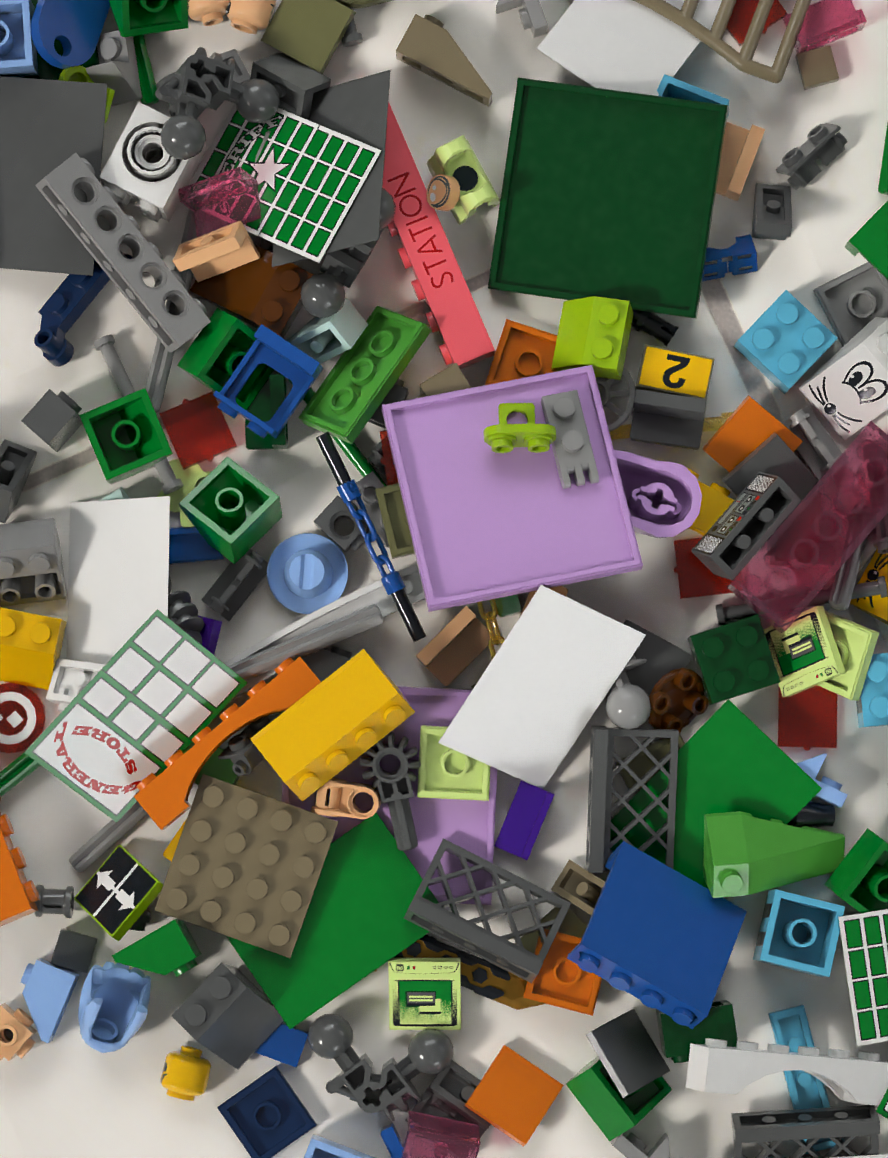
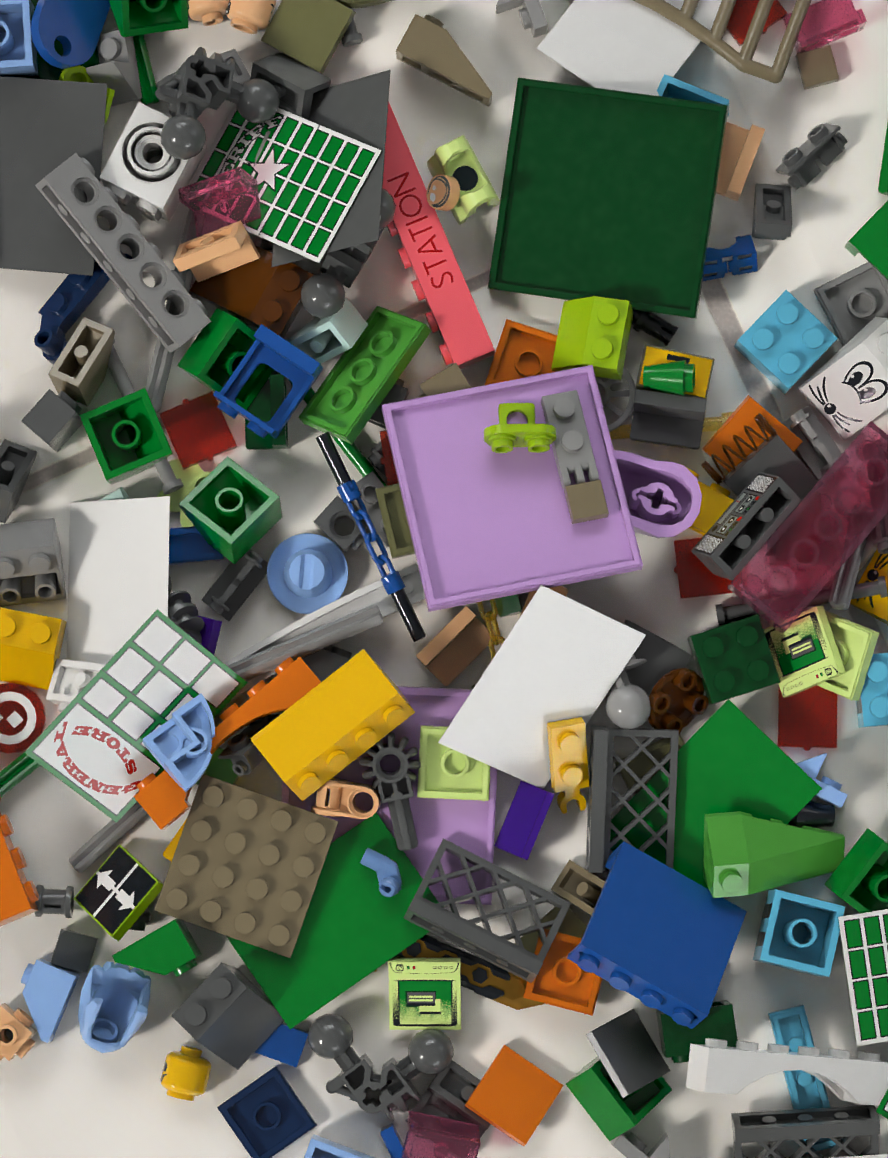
none -> dark tan slope [48,317,115,406]
none -> light blue brick [143,693,215,792]
none -> medium blue arm [360,848,402,897]
none -> yellow plate [547,717,589,814]
none -> dark tan tile [564,480,609,524]
none -> green cone [643,360,695,396]
none -> reddish brown piece [701,413,777,485]

